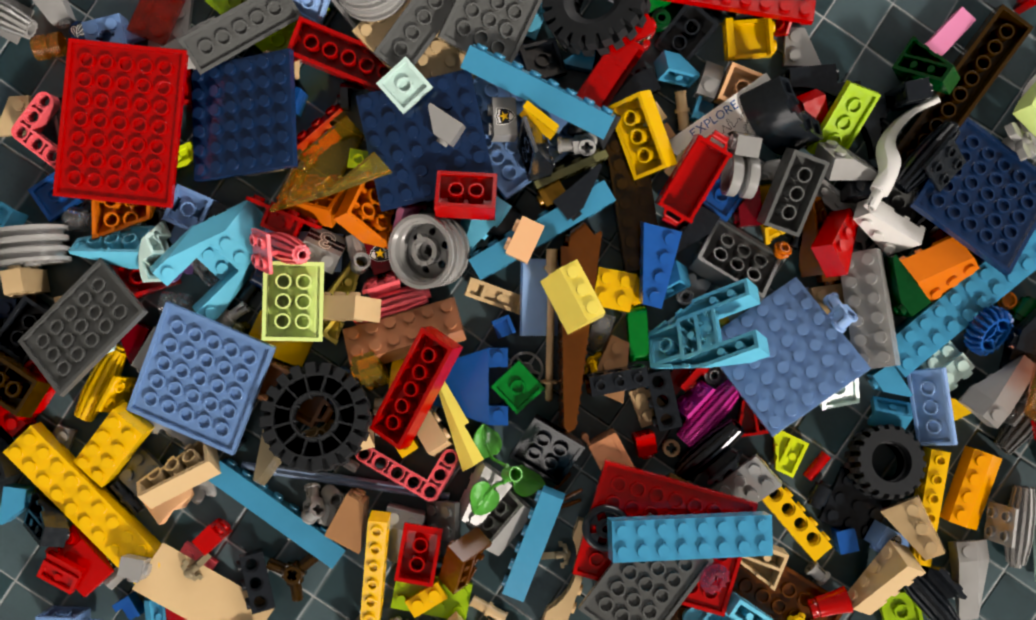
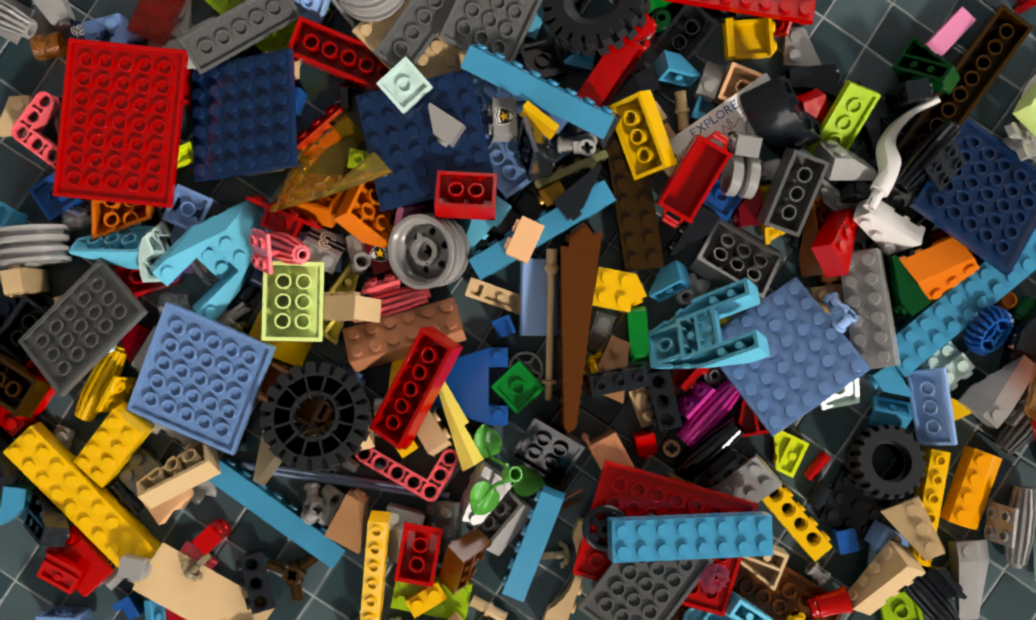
clear yellow brick [350,351,390,390] -> none
light yellow slope [540,259,606,335] -> none
blue wedge [639,221,682,309] -> none
orange plate [773,241,792,259] -> none

